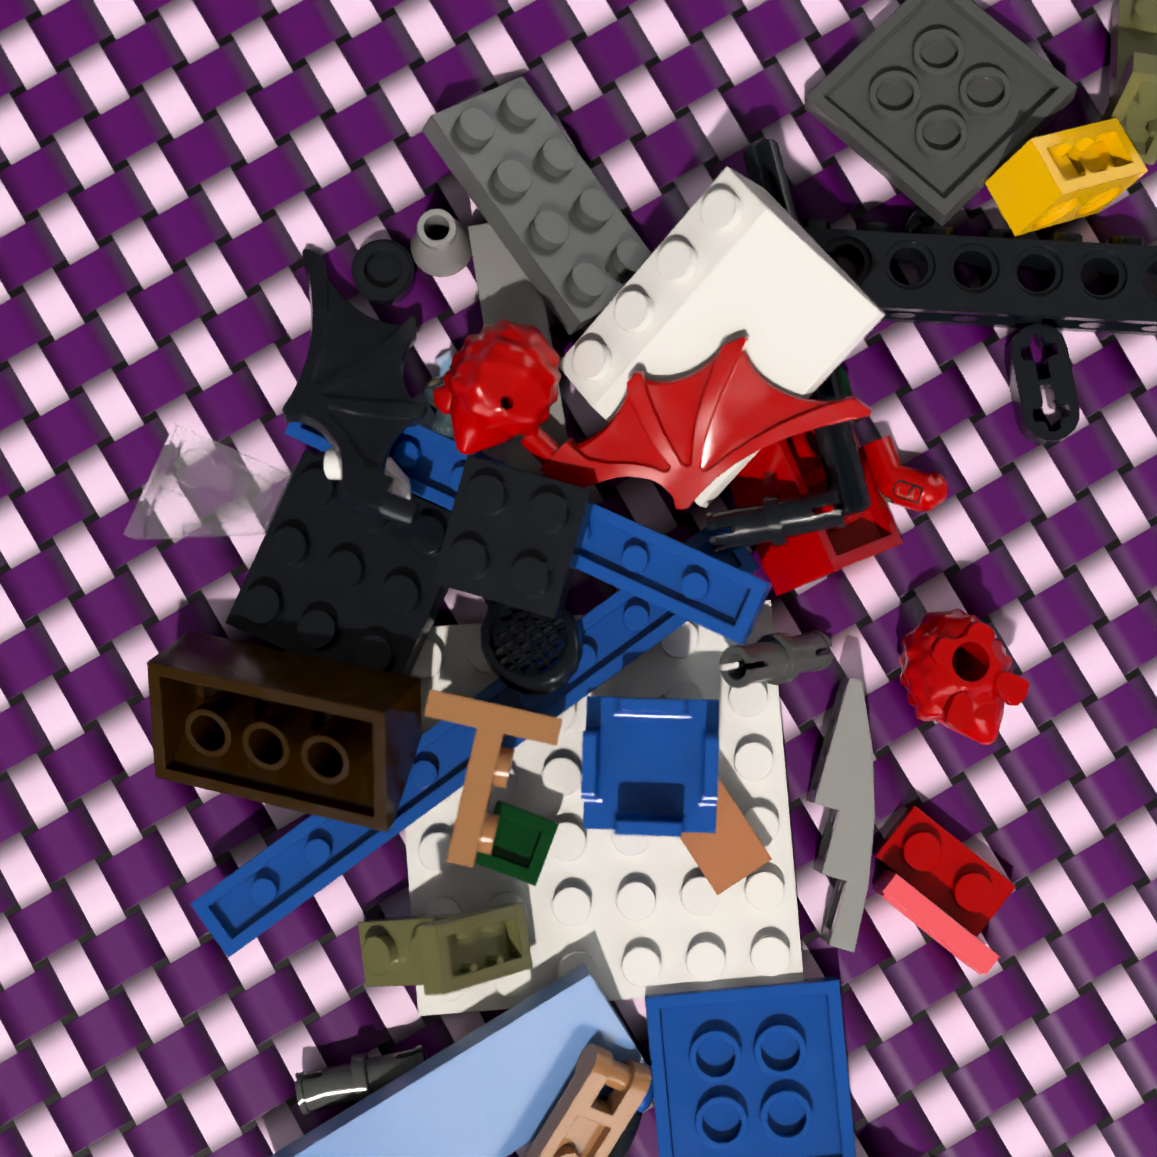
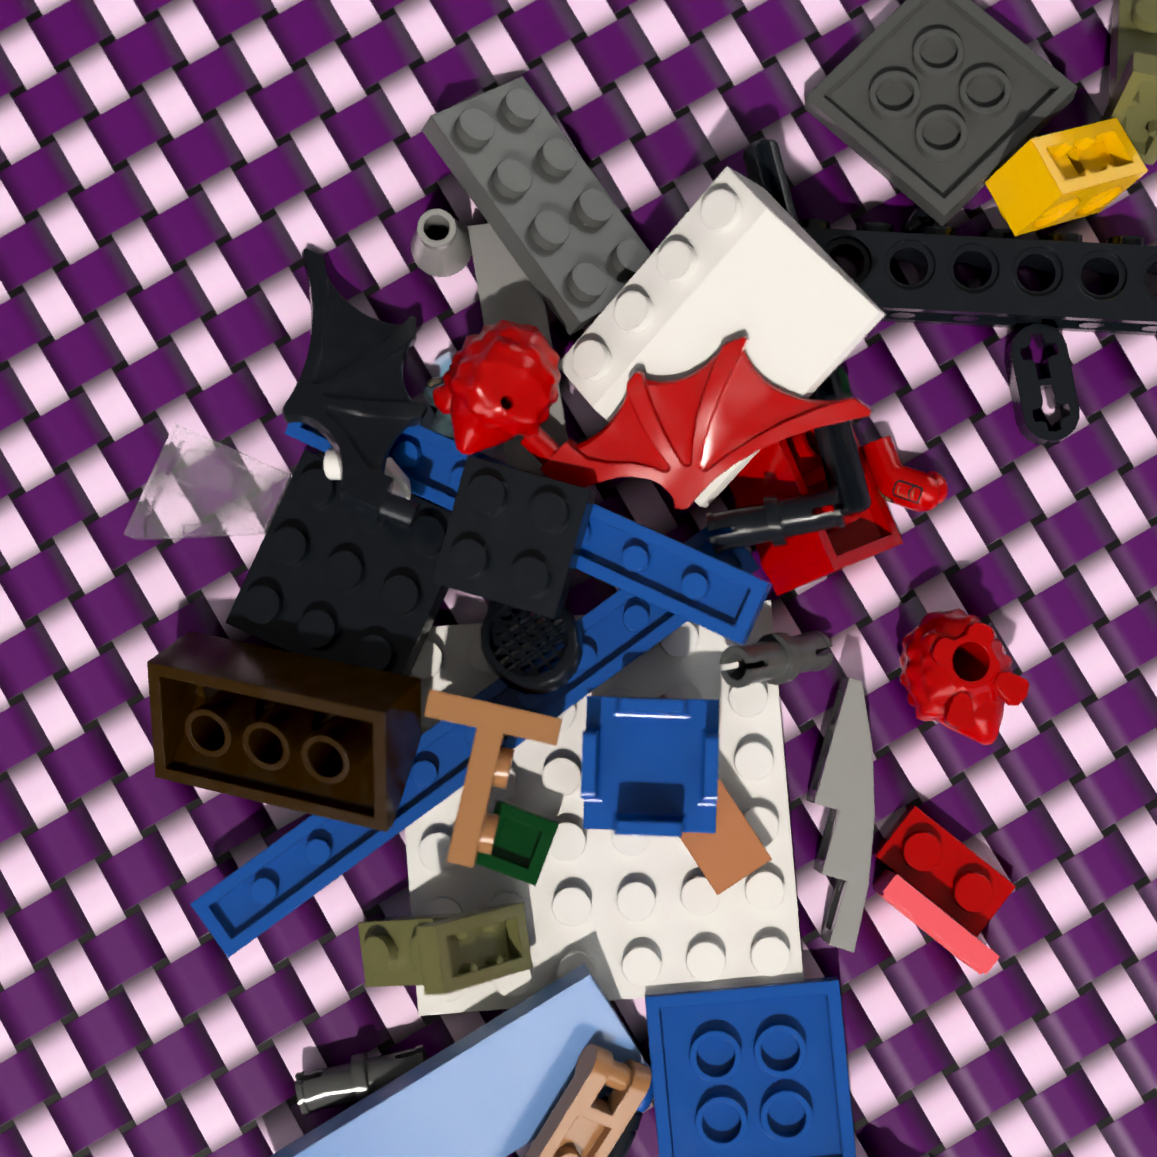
black tile [352,239,416,305] -> none

